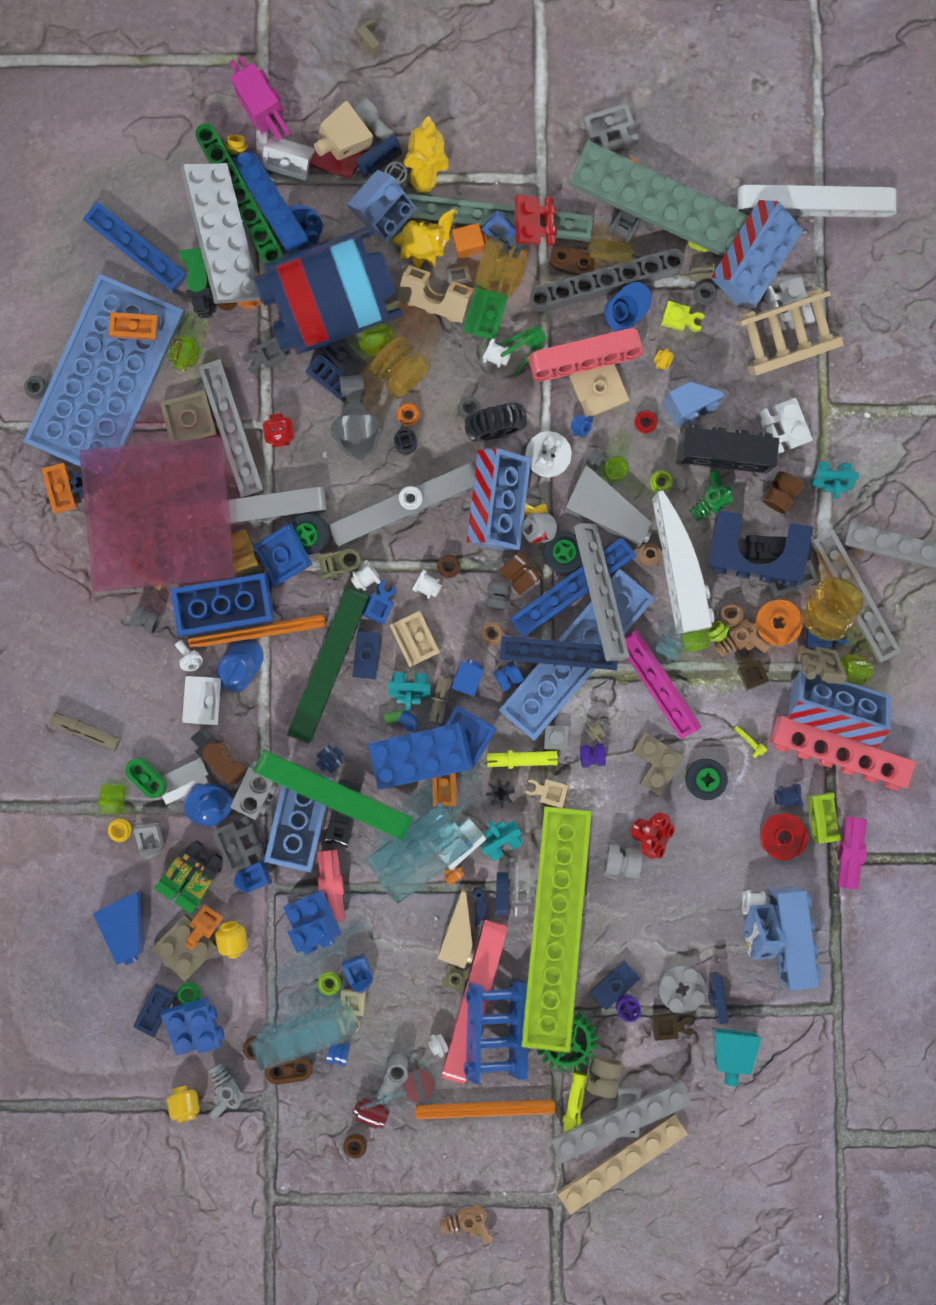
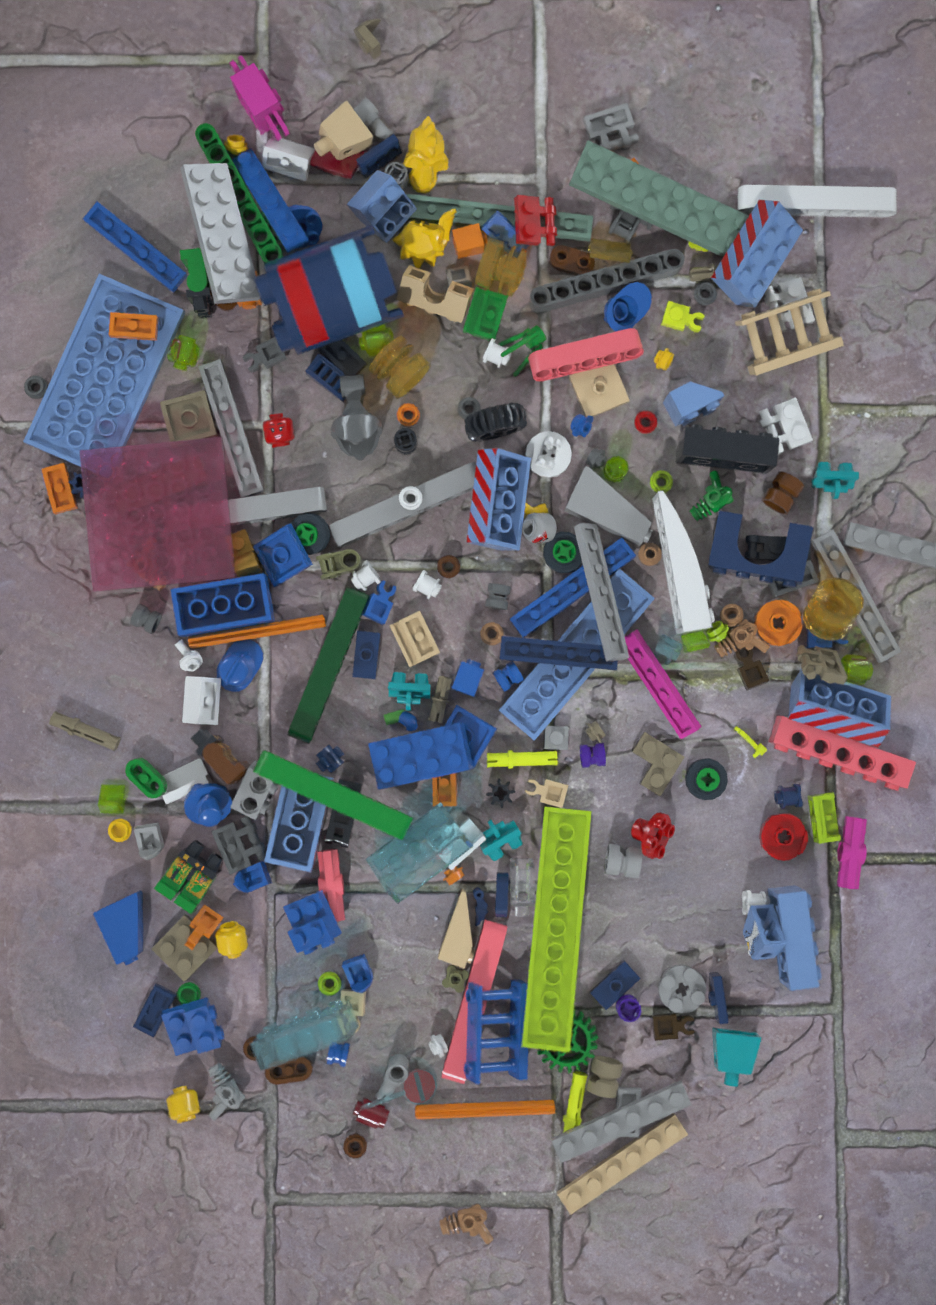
reddish brown wheel [499,552,542,596] -> none

